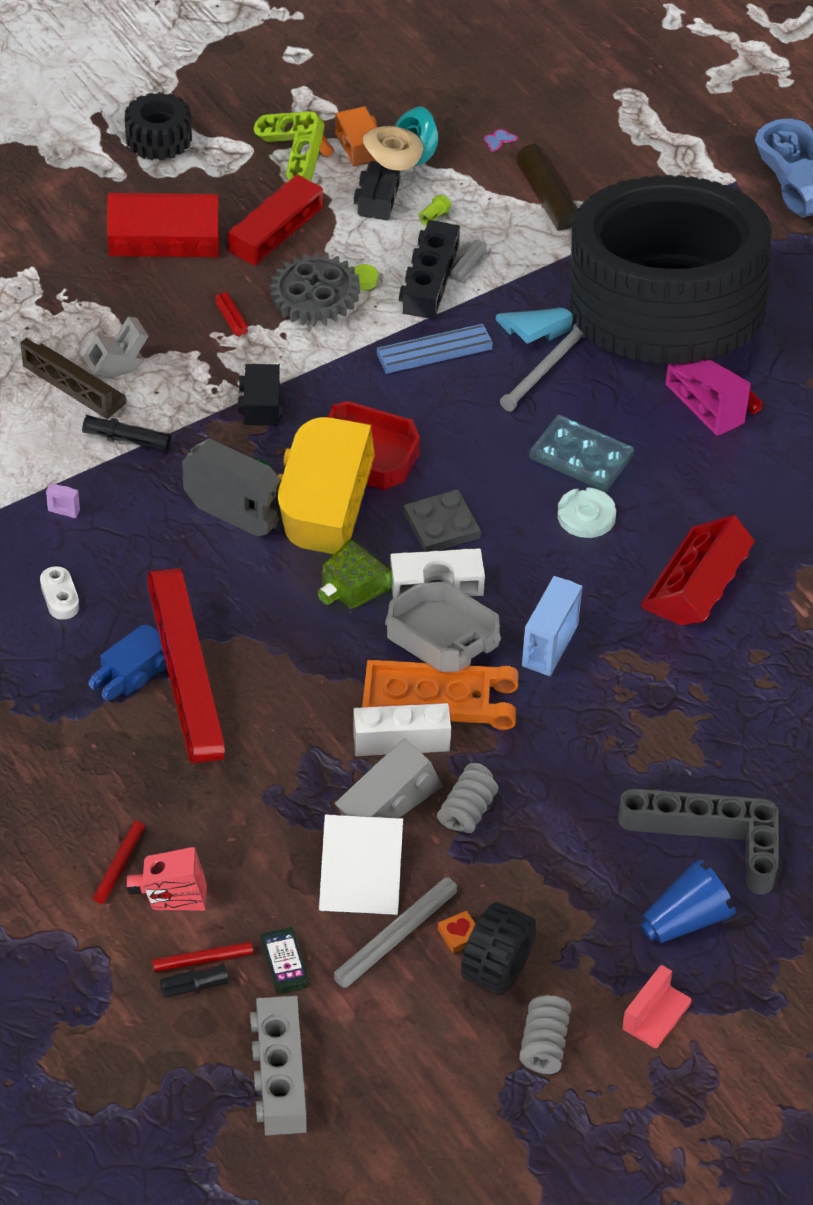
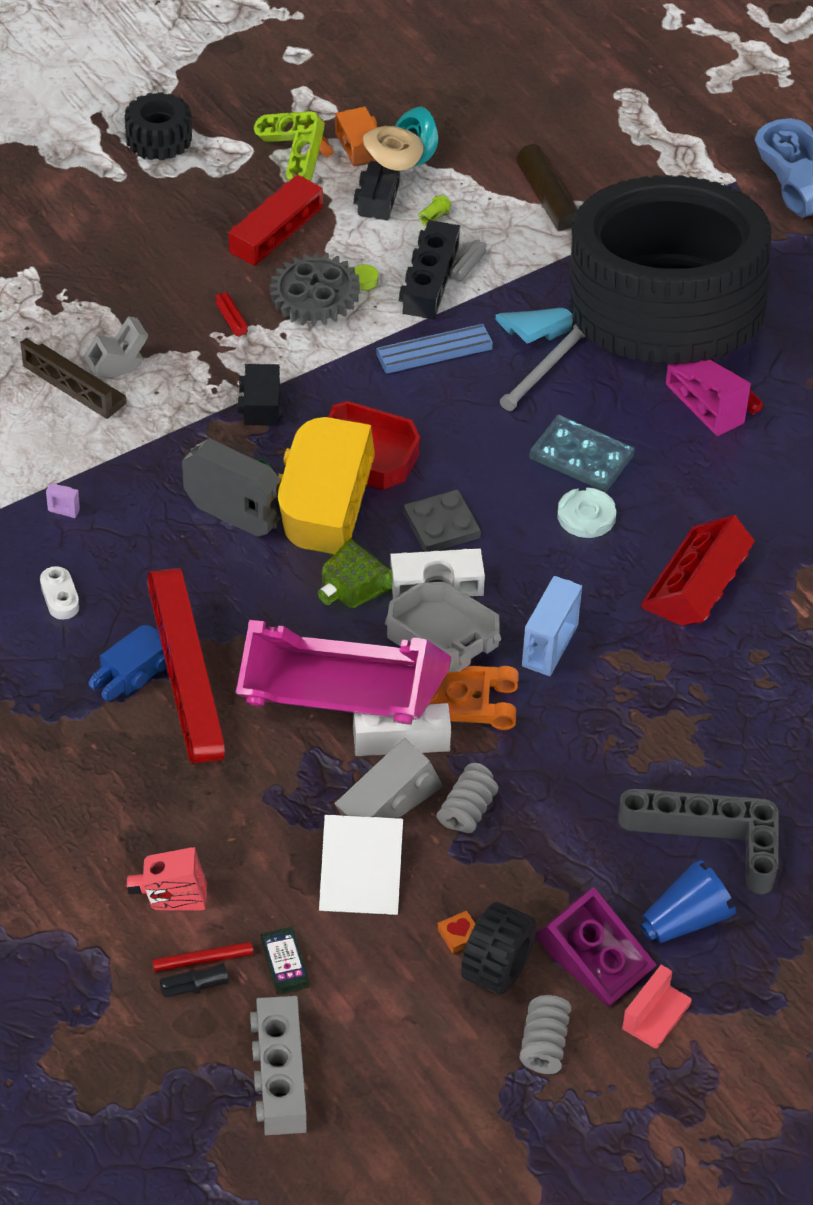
black pin [82,415,171,452] -> none
red bar [93,821,145,904] -> none
red slope [107,193,220,257] -> none
light grey axle [334,877,457,988] -> none
medium blue sticker [484,129,518,151] -> none
none -> dark pink windscreen [236,620,452,725]
none -> magenta slope [535,887,657,1007]

